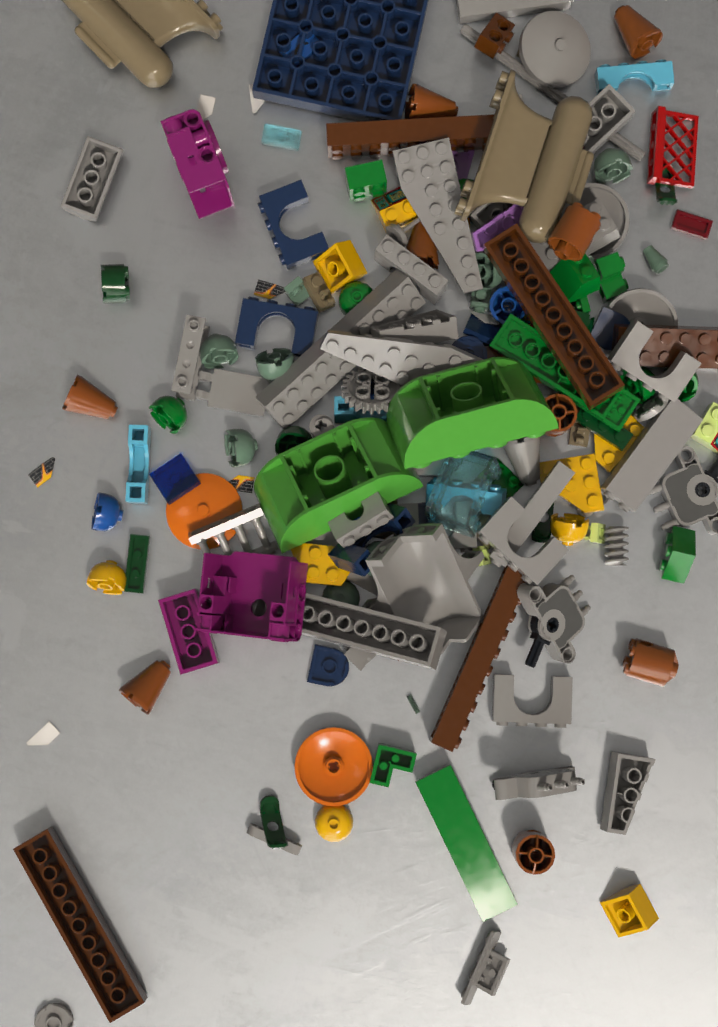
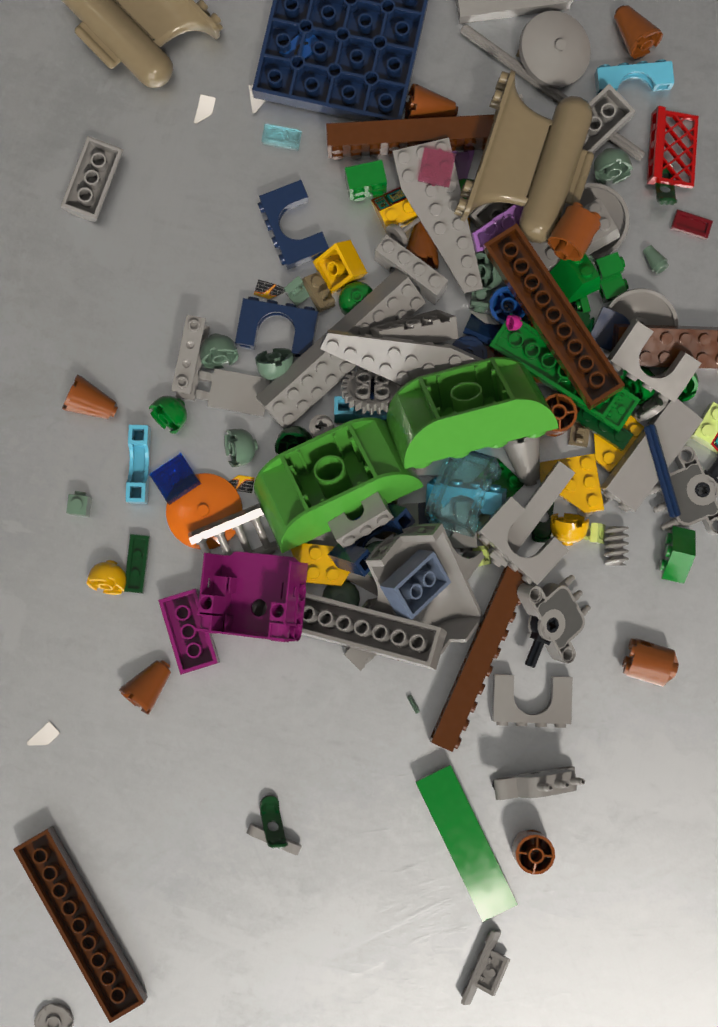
sticker [29,457,55,488] -> none
blue cylinder [91,492,123,531] -> none
dark green brick [101,264,130,303] -> none
magenta piece [160,109,235,219] -> none
orange dish [295,727,373,806] -> none
dark blue tile [307,644,349,687] -> none
yellow cylinder [315,805,353,842] -> none
green brick [370,743,417,788] -> none
reddish brown brick [474,13,515,59] -> none
light grey wedge [600,751,656,835] -> none
yellow slope [600,884,659,937] -> none
none -> sand green brick [66,491,92,517]
none -> sand blue brick [380,549,451,620]
none -> clear pink piece [418,148,456,188]
none -> dark pink hinge [506,315,523,331]
none -> dark blue axle [644,424,681,518]

